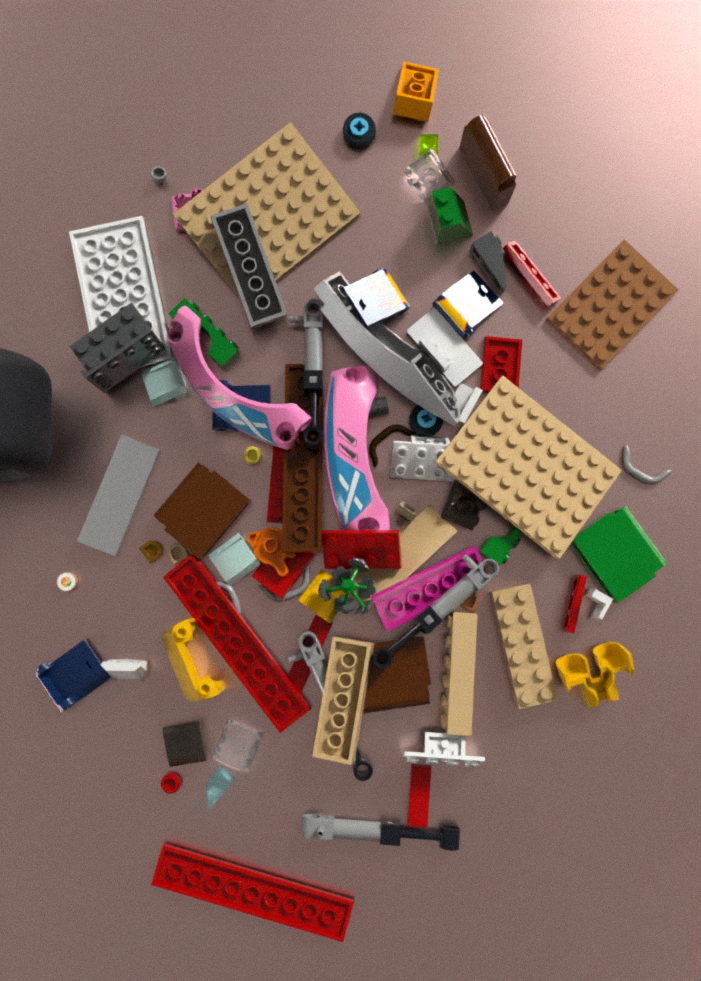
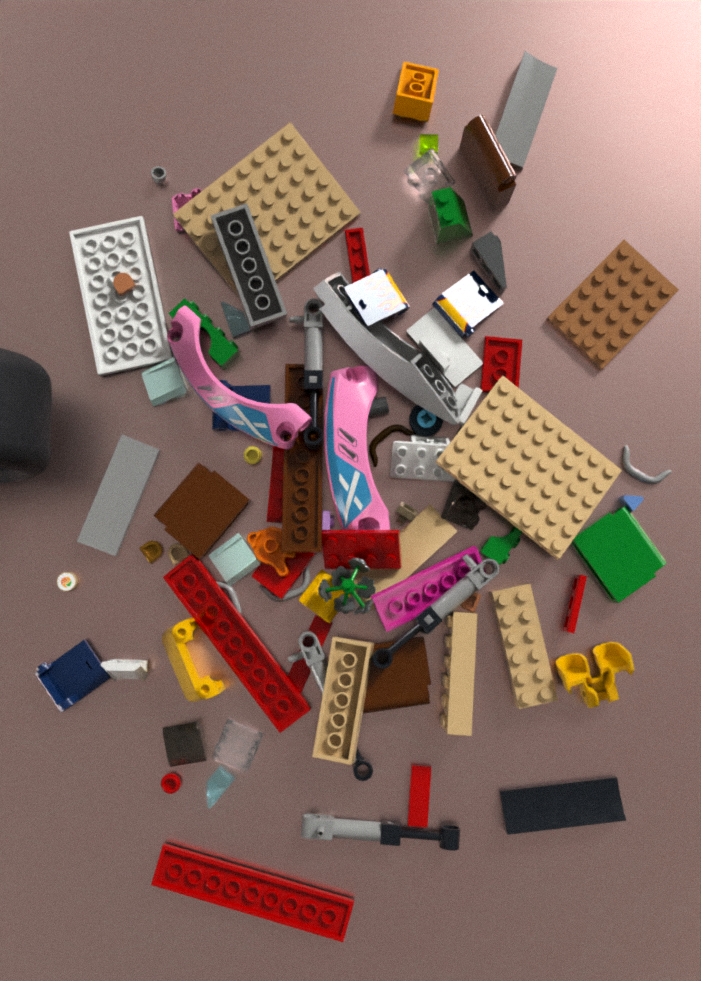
dark grey bracket [69,302,166,393] -> none
black wheel [343,112,376,147] -> none
white bracket [402,732,485,768] -> none
plate [502,241,561,307] -> none
white panel [583,589,613,620] -> none
none -> nougat tile [113,273,137,296]
none -> clear light blue slope [220,301,250,336]
none -> lavender plate [322,511,334,531]
none -> red tile [345,227,370,283]
none -> light grey arch [495,51,557,170]
none -> black arch [499,776,626,835]
none -> medium blue slope [619,495,644,512]

